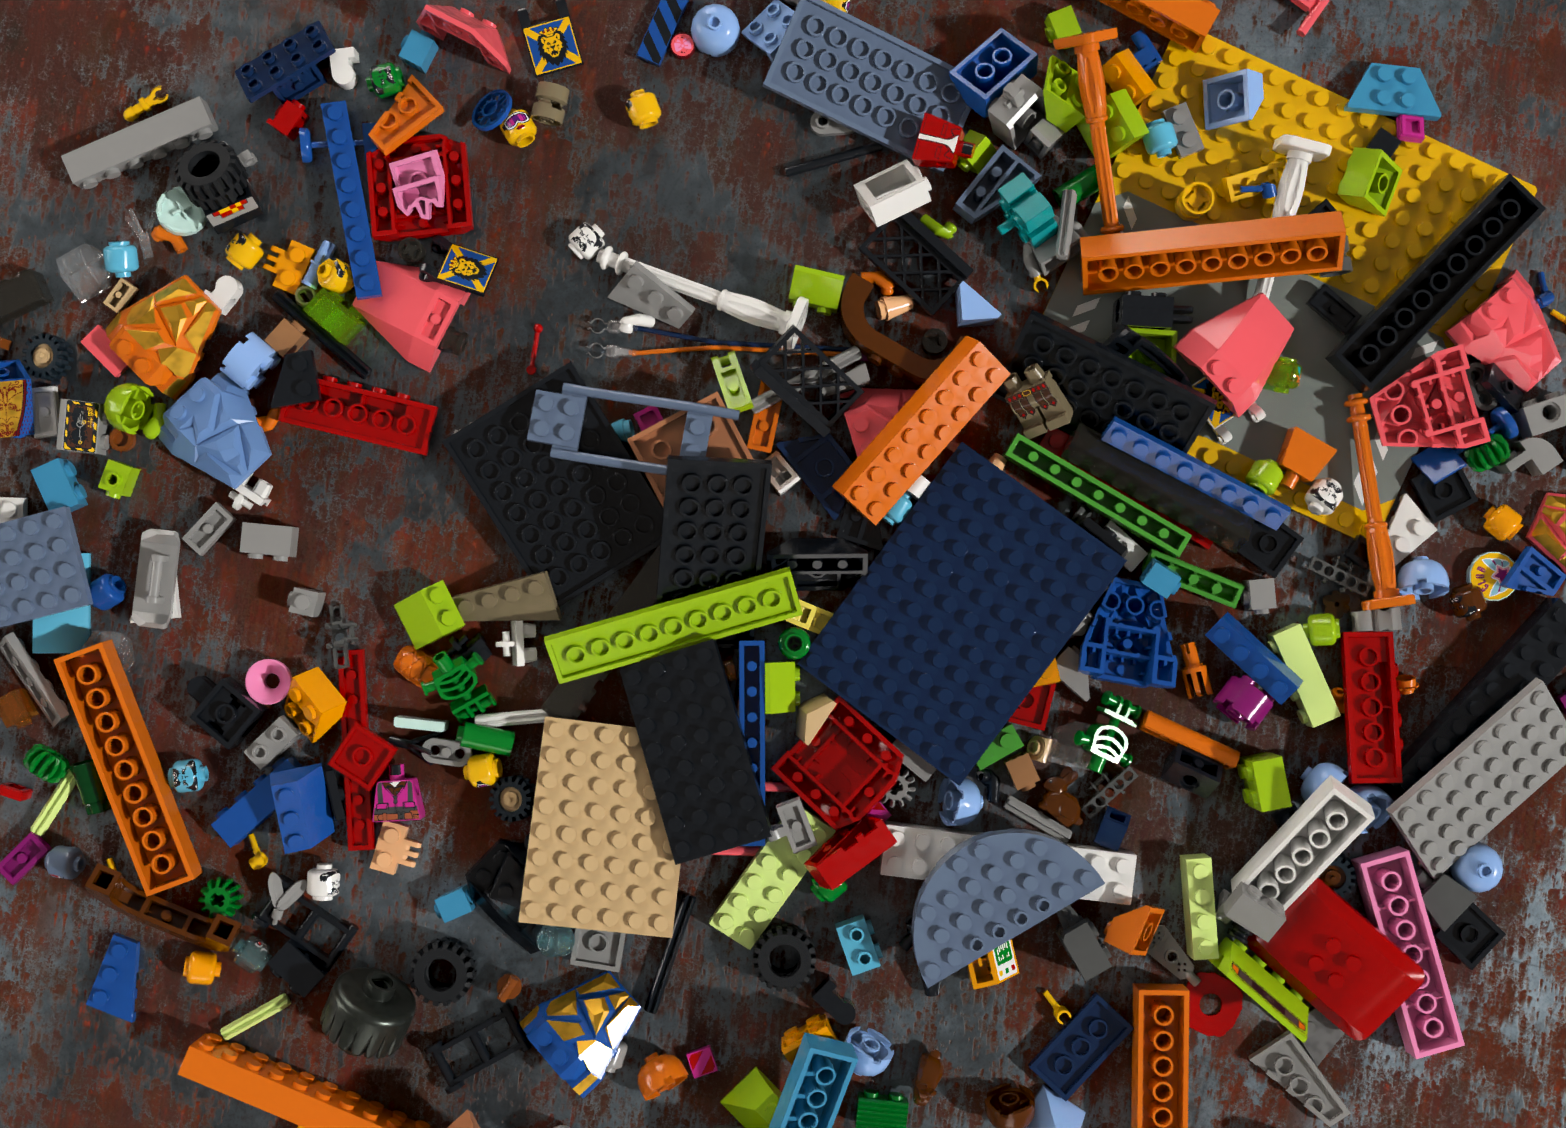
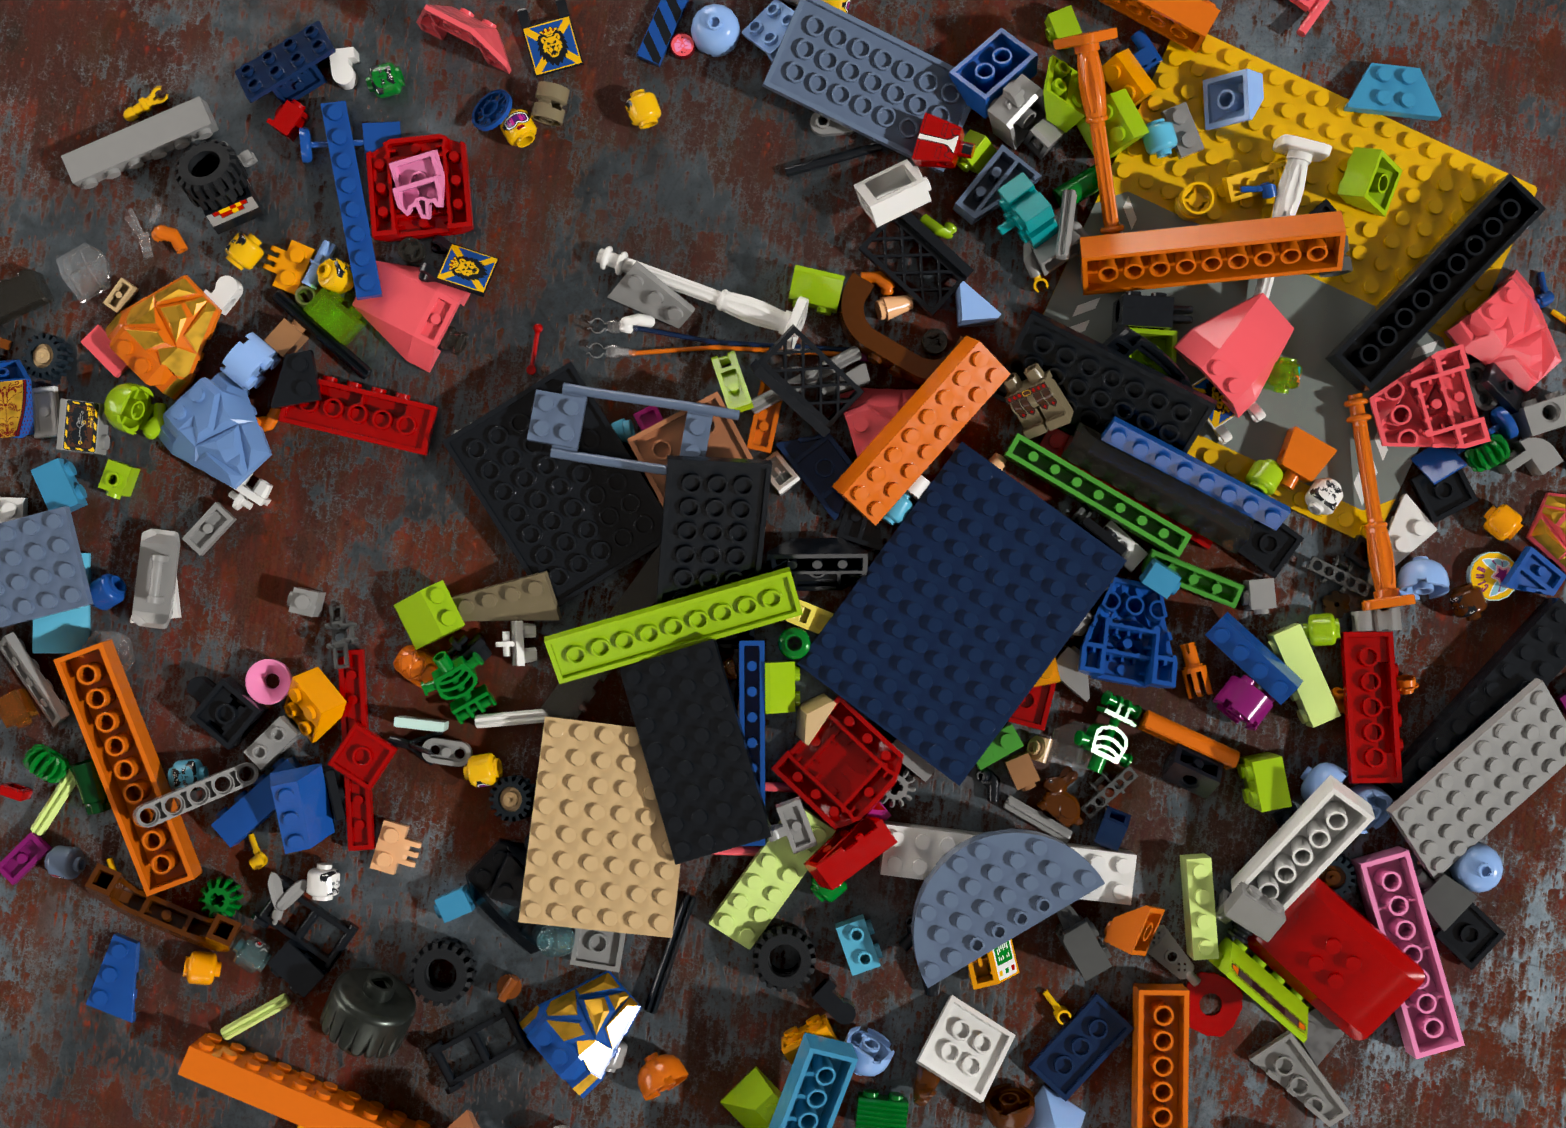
medium azure head [103,241,139,278] -> none
dark orange tile [109,428,136,452] -> none
light aqua tile [156,186,208,236] -> none
light grey brick [240,522,299,562] -> none
orange wing [368,74,445,156] -> none
torso [372,763,425,822] -> none
dark azure brick [398,29,439,74] -> none
green brick [456,722,515,756] -> none
white head [568,222,605,260] -> none
dark pink tile [686,1045,718,1079] -> none
light blue cylinder [938,778,984,826] -> none
black plate [1306,284,1362,336] -> none
black tile [1366,127,1402,158] -> none
dark pink tile [1396,114,1425,143] -> none
none -> light grey beam [133,762,259,828]
none -> white plate [916,995,1016,1103]

